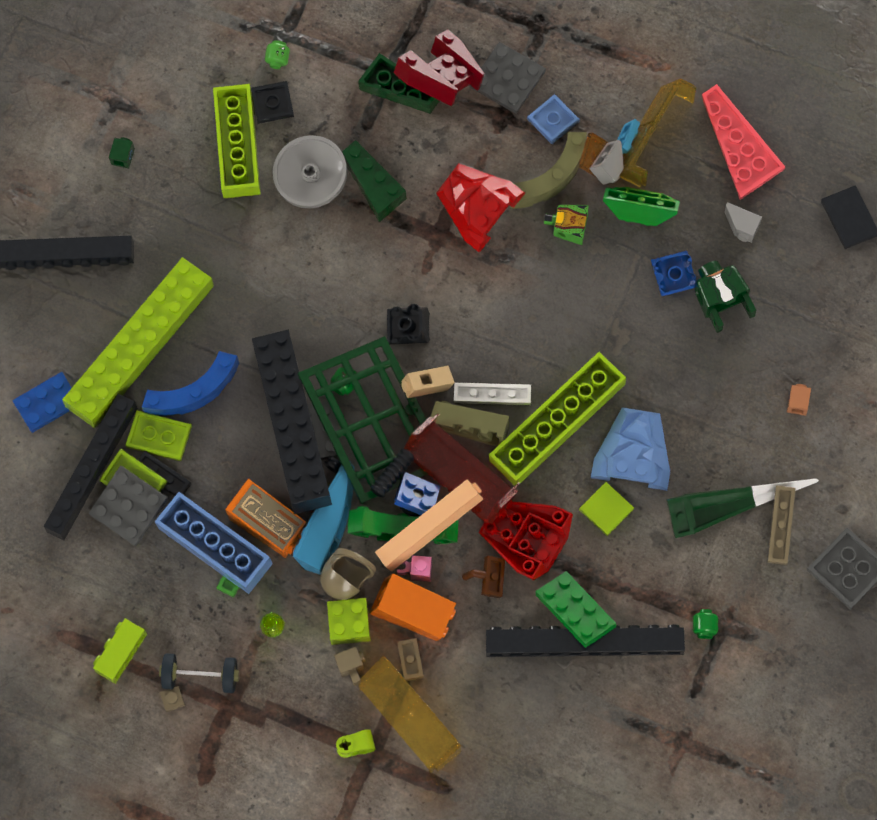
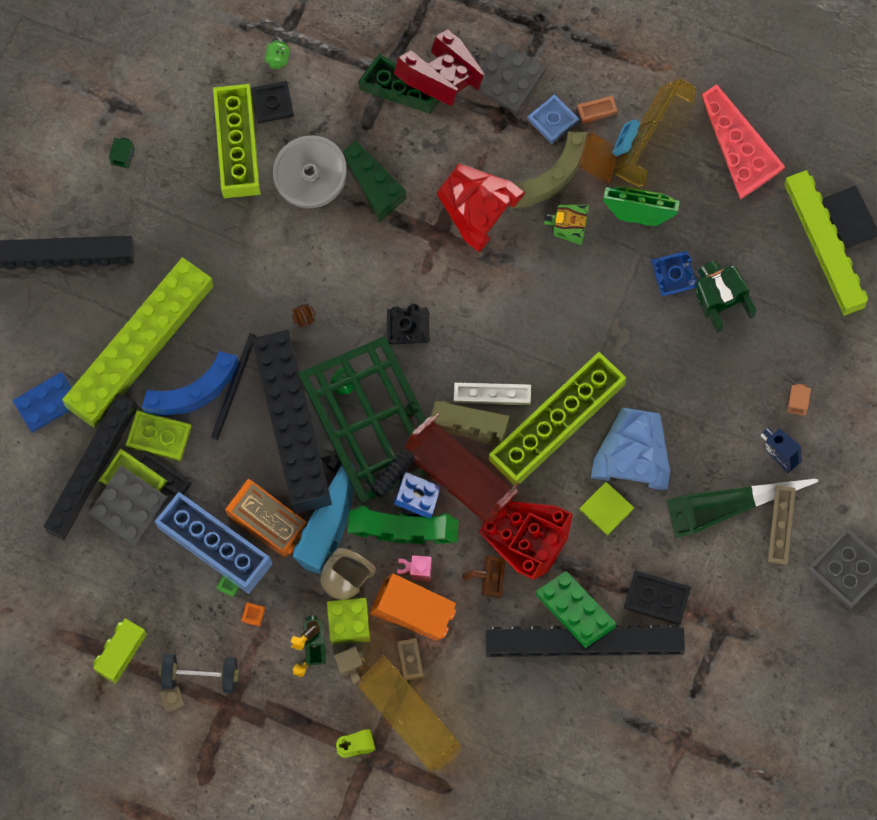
clear neon green piece [260,613,285,637] -> none
light nougat brick [375,479,483,572] -> none
tan brick [401,366,455,398] -> none
light grey slope [589,140,624,185] -> none
green head [692,609,719,639] -> none
light grey slope [725,202,762,243] -> none
none -> black piece [211,333,257,440]
none -> orange tile [241,602,266,627]
none -> reddish brown gear [291,303,316,327]
none -> torso [291,615,326,677]
none -> nougat tile [577,95,618,124]
none -> black plate [623,570,691,625]
none -> dark blue torso [761,428,802,474]
none -> lime brick [784,170,868,316]

